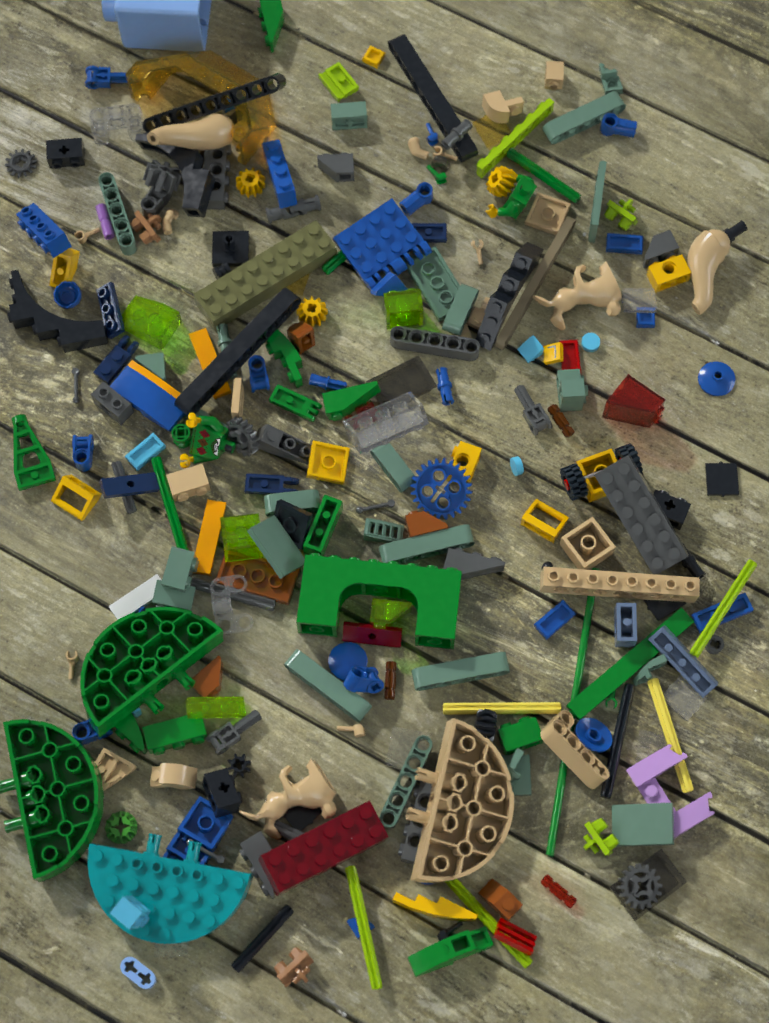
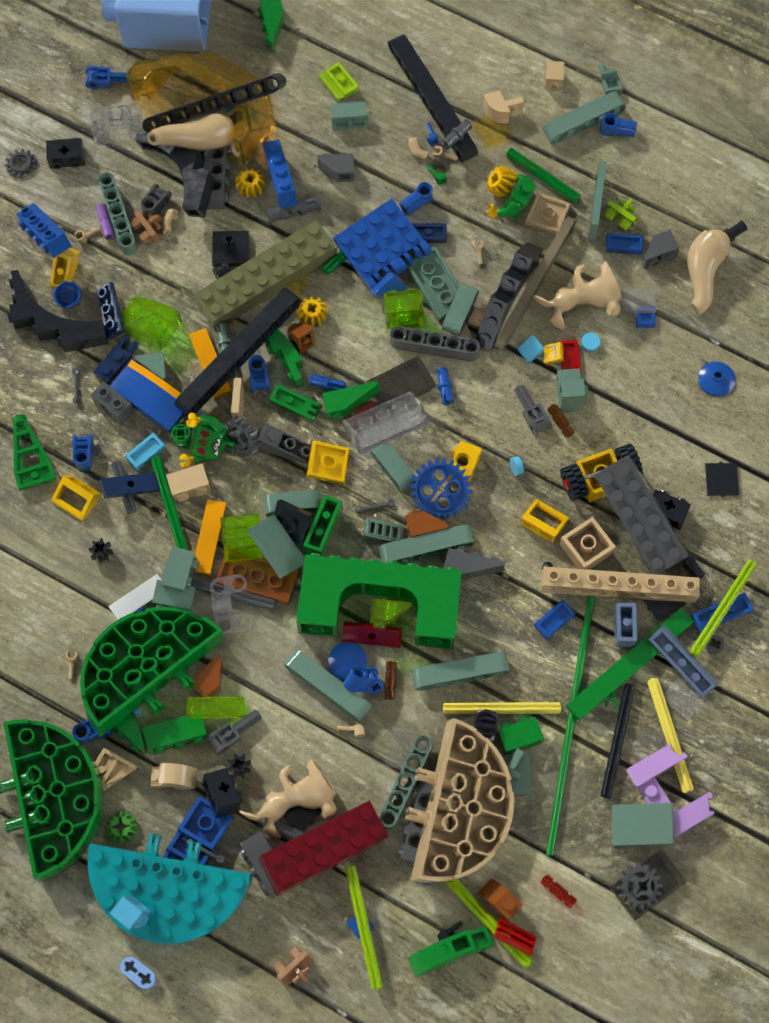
dark grey gear [143,160,182,194] -> none
black axle [231,904,294,973] -> none
dark blue hinge [244,473,299,495] -> none
yellow tile [362,45,386,69] -> none
yellow slope [392,892,478,922] -> none
lime plate [476,98,554,179] -> none
tan beam [540,710,610,789] -> none
blue dish [575,718,613,752] -> none
lime hips [583,818,620,856] -> none
clear red slope [602,374,666,428] -> none
sand green slope [633,654,667,687] -> none
yellow brick [646,254,691,293] -> none
none -> black gear [88,538,114,564]

